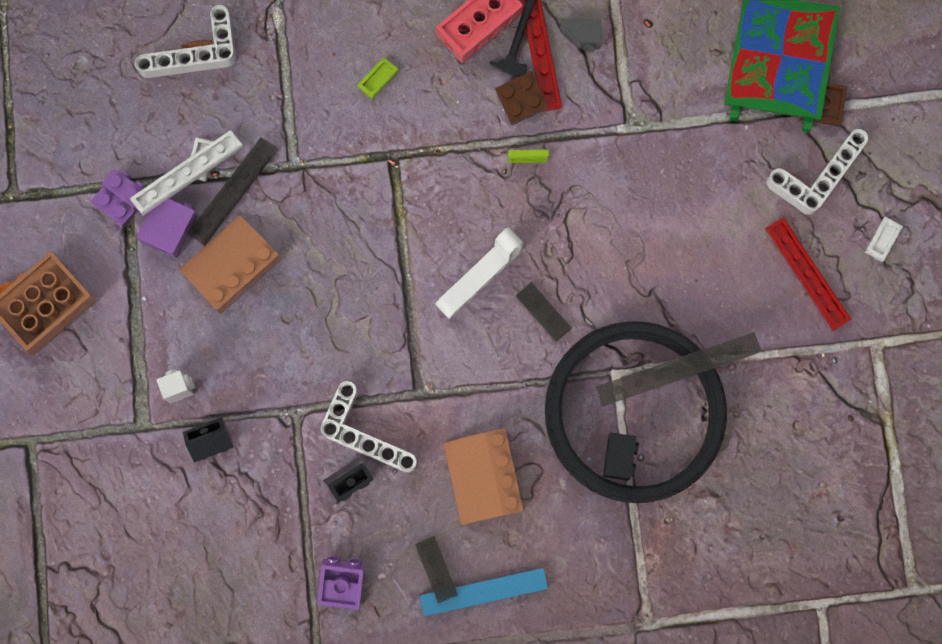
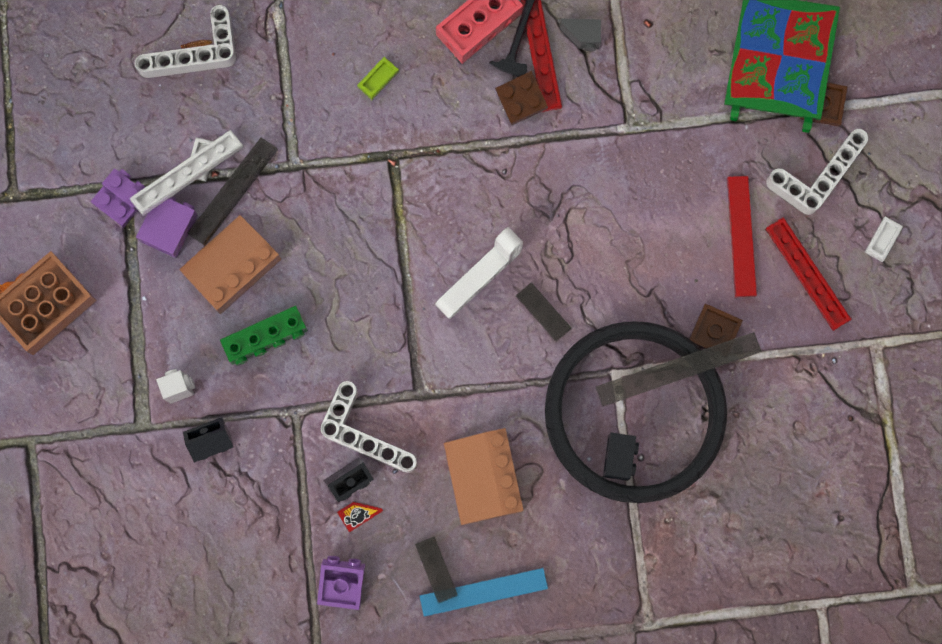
lime tile [507,150,549,163] -> none
none -> green brick [220,306,308,366]
none -> sticker [337,502,383,532]
none -> reddish brown plate [689,304,743,358]
none -> red tile [727,176,757,298]

